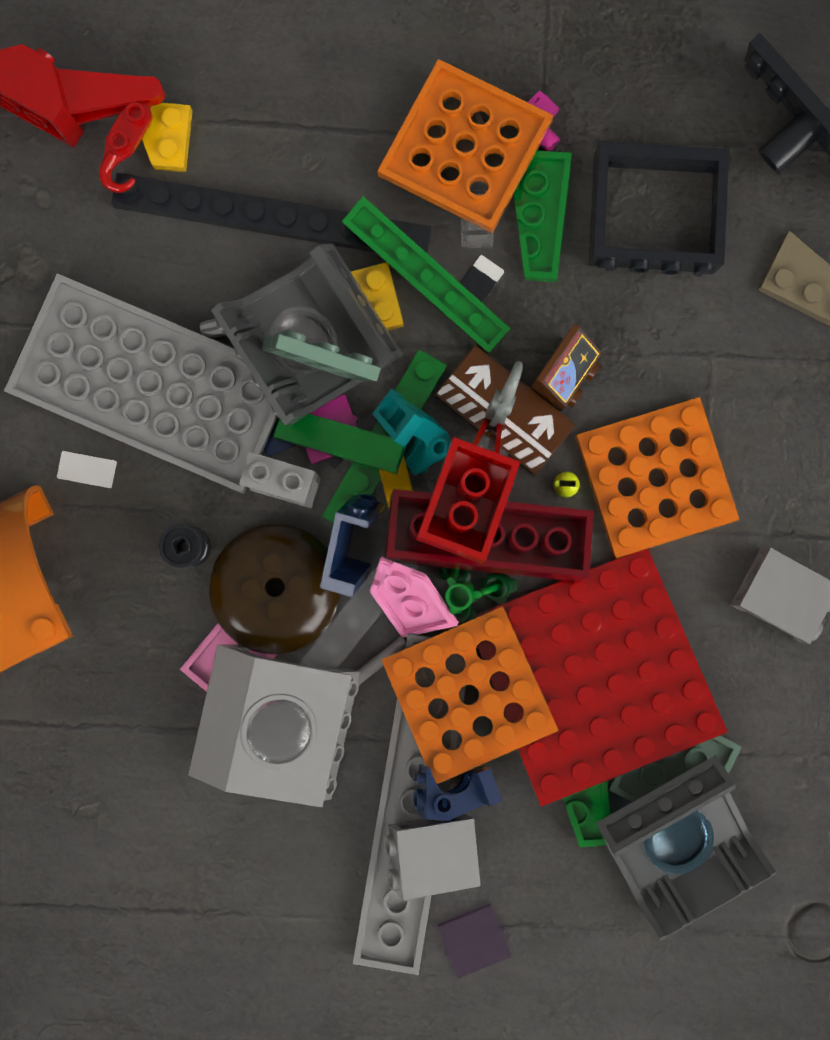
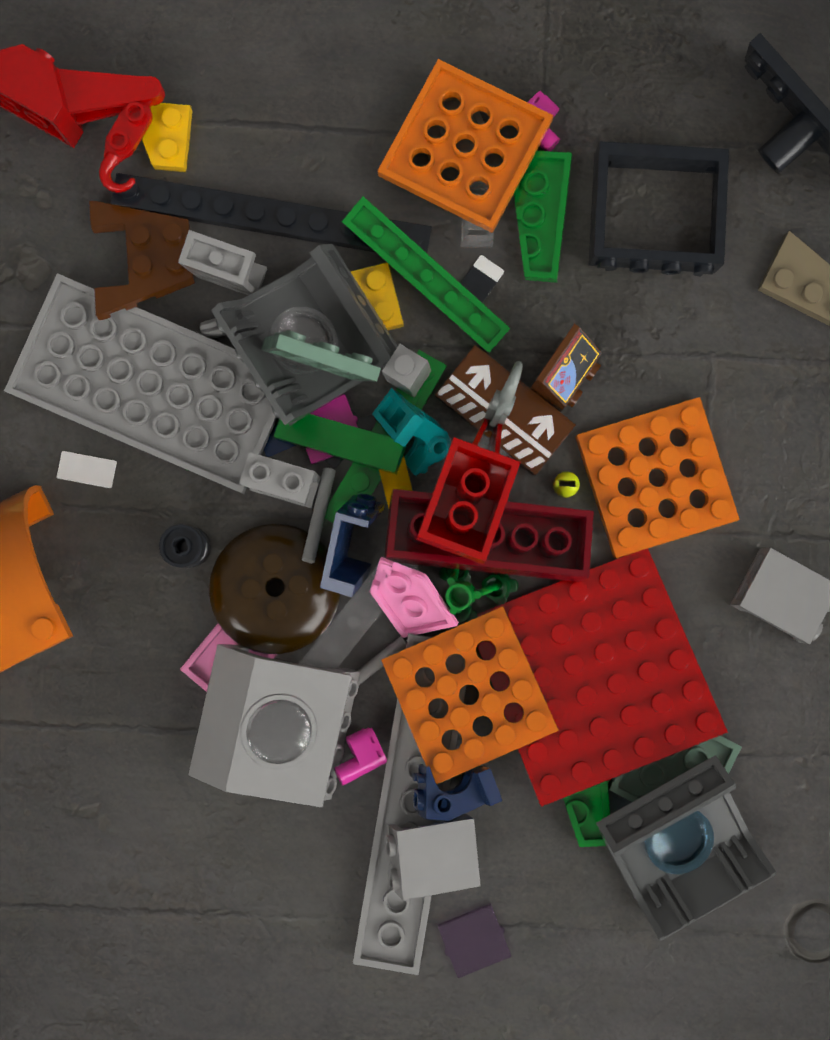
none -> reddish brown wing [89,201,195,320]
none -> light grey panel [178,230,267,295]
none -> light grey bar [302,468,336,563]
none -> dark pink piece [334,727,387,786]
none -> light grey brick [382,344,432,398]

